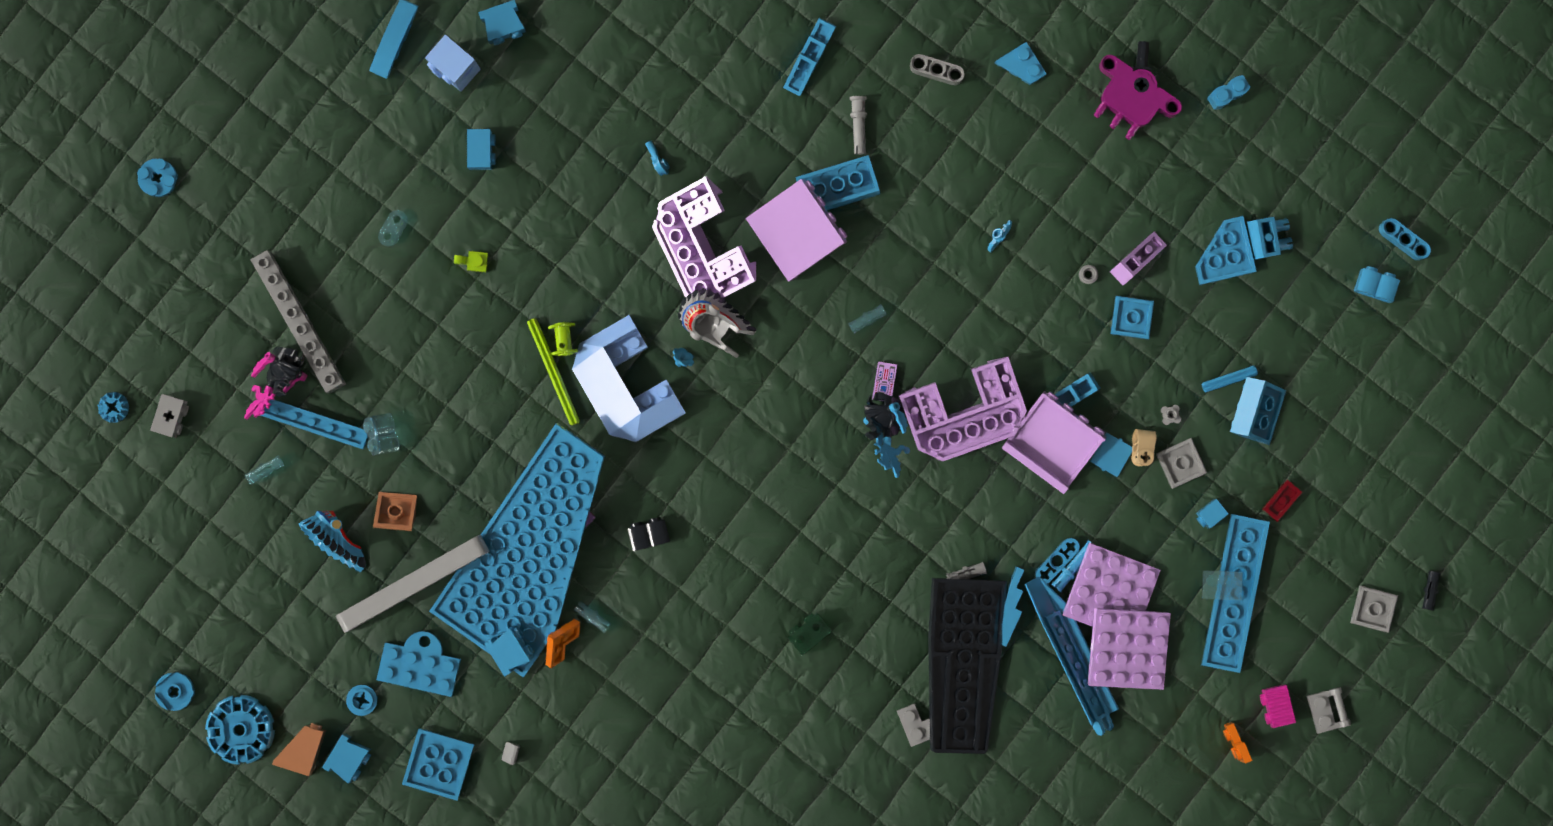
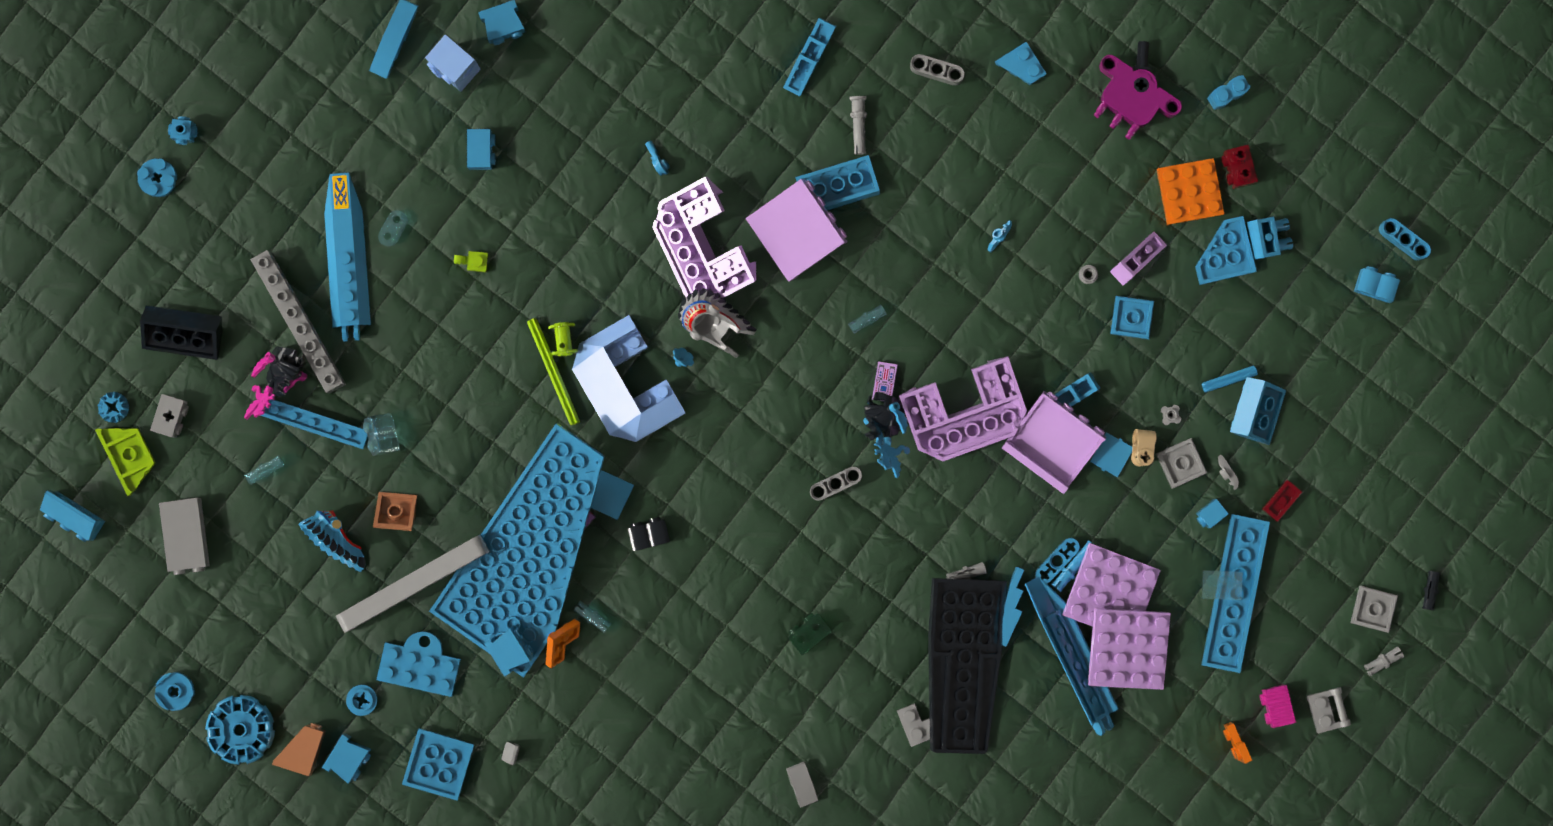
none -> dark azure slope [40,490,105,542]
none -> lime wing [95,429,156,496]
none -> black slope [140,305,222,360]
none -> light grey brick [159,498,210,575]
none -> dark azure brick [168,116,197,145]
none -> dark azure hinge [324,173,371,341]
none -> dark azure slope [591,470,634,520]
none -> light grey slope [786,762,818,808]
none -> light grey beam [810,467,862,501]
none -> orange plate [1157,158,1224,225]
none -> light grey piece [1218,455,1239,490]
none -> dark red brick [1222,145,1258,189]
none -> light grey pin [1364,646,1404,676]

